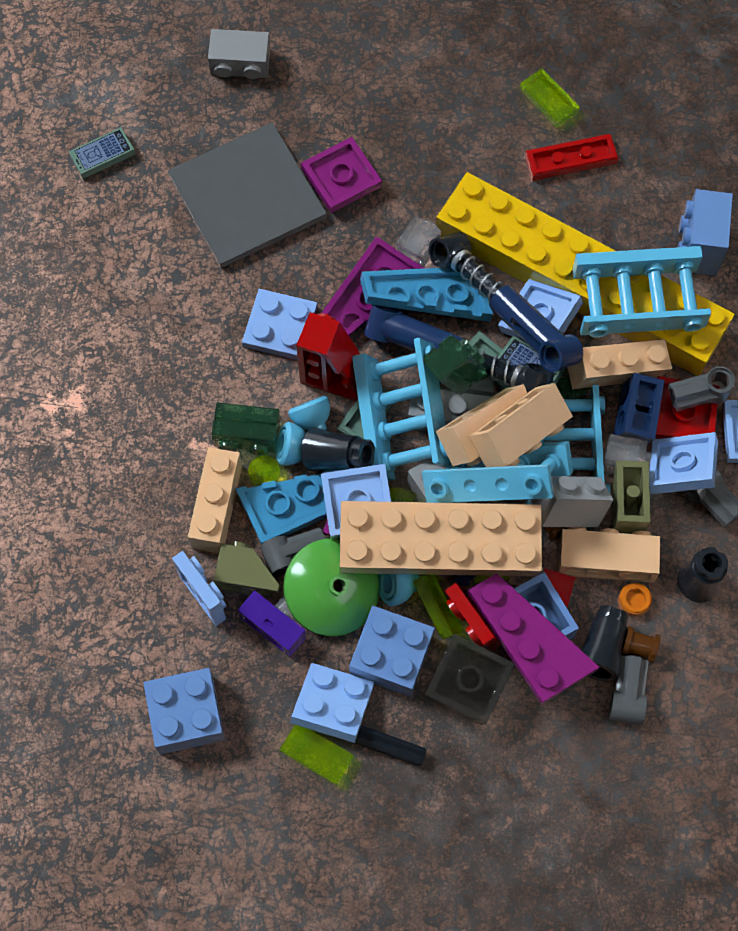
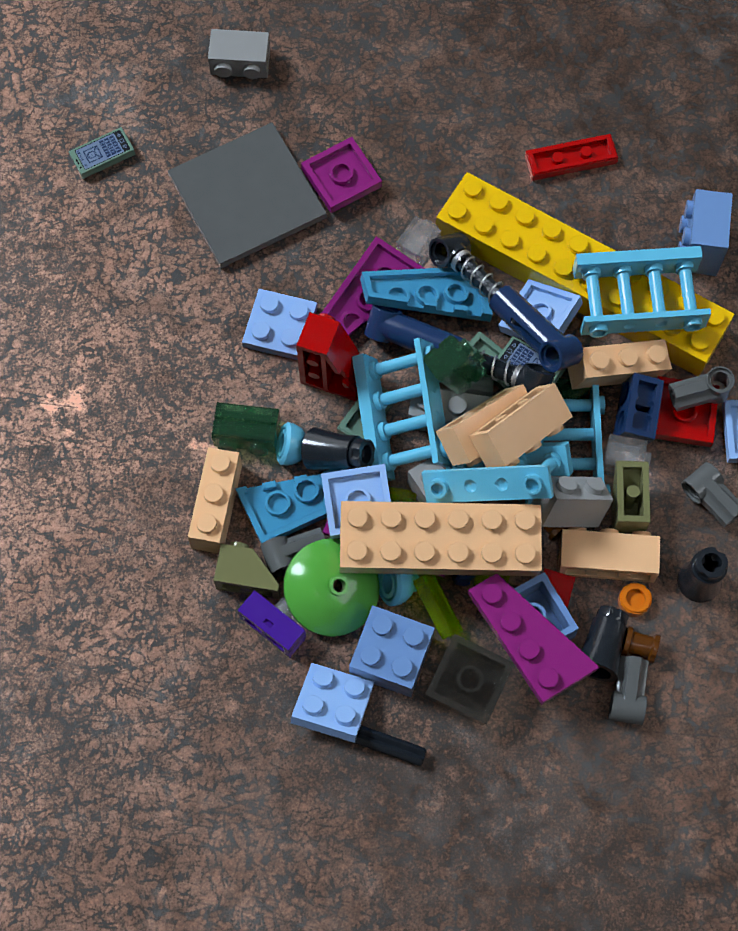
medium blue brick [143,668,225,755] -> none
light blue plate [172,551,227,626] -> none
clear neon green tile [248,455,280,486] -> none
clear neon green tile [279,725,354,786] -> none
medium azure brick [288,396,330,430] -> none
red plate [445,583,501,651] -> none
clear neon green tile [519,68,580,128] -> none
light blue plate [649,432,718,494] -> none

